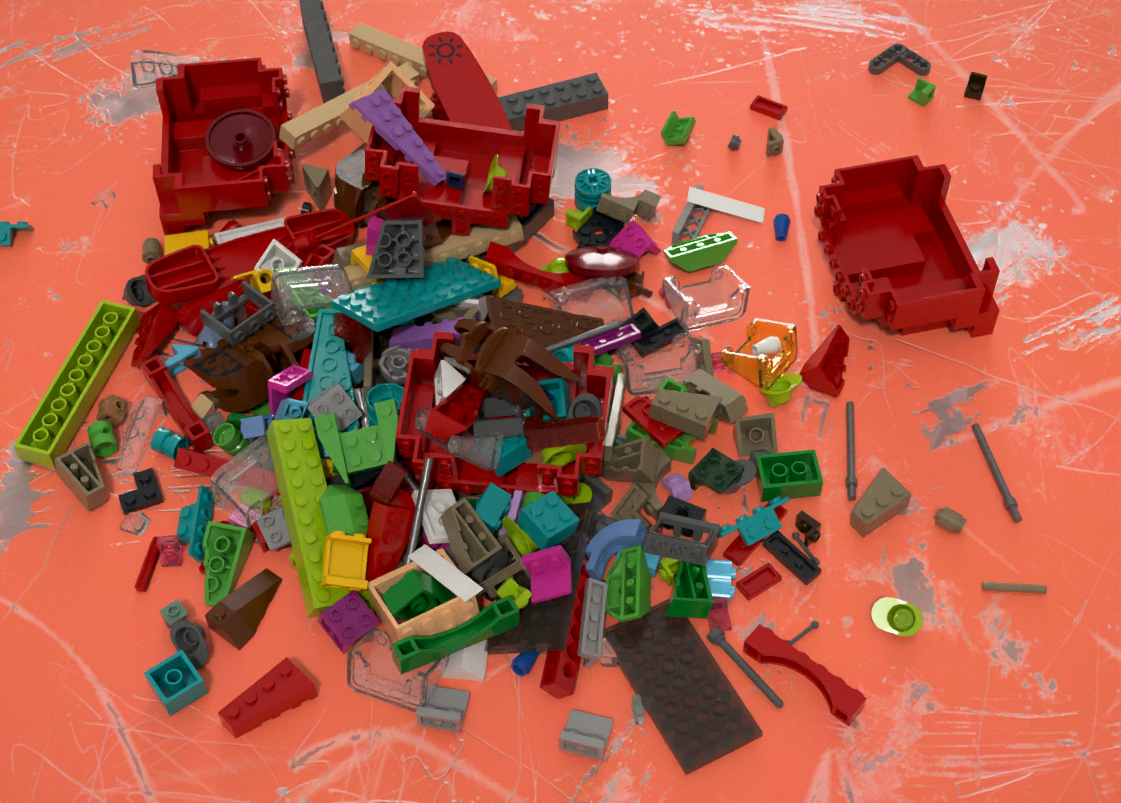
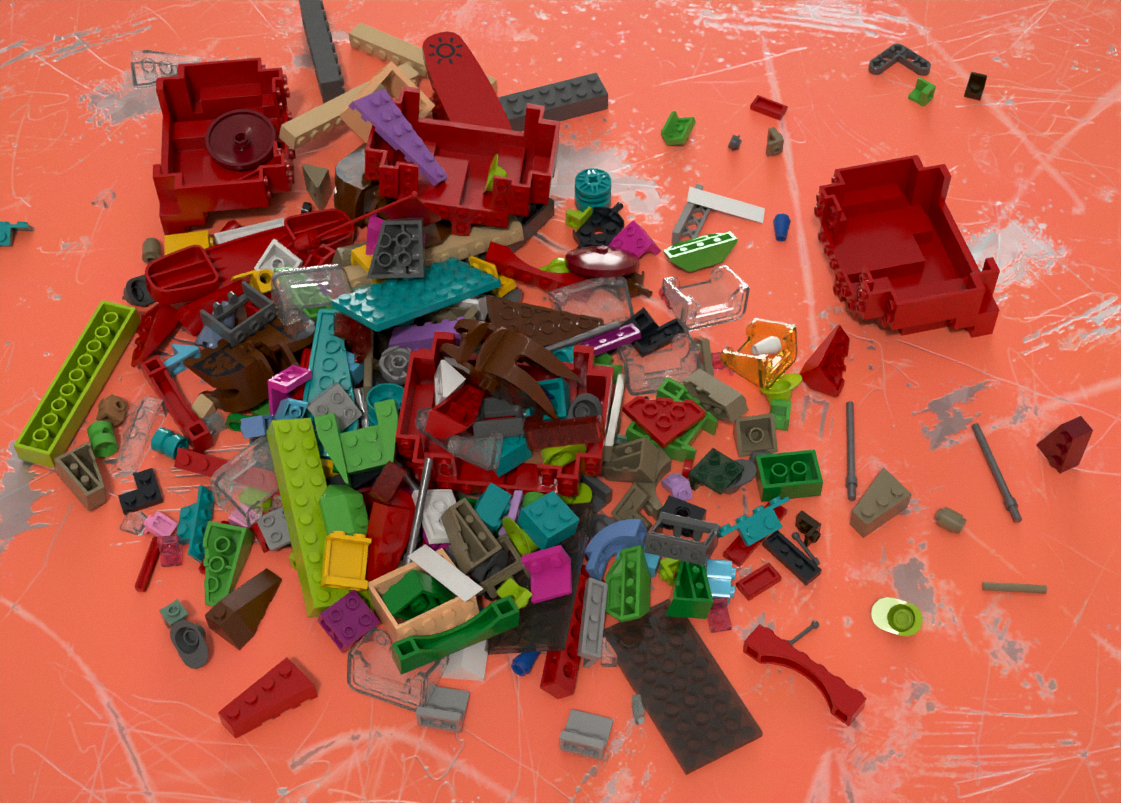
teal brick [144,650,208,716] -> none
bright green wheel [213,423,250,458] -> none
dark blue slope [446,170,467,190] -> none
dark tan arch [596,189,661,224] -> none
dark tan wedge [649,389,722,440] -> none
dark grey piece [706,627,783,708] -> none
none -> bright pink bracket [143,510,178,542]
none -> red tile [681,458,693,479]
none -> bright green panel [770,399,791,431]
none -> dark red wedge [1036,416,1093,474]

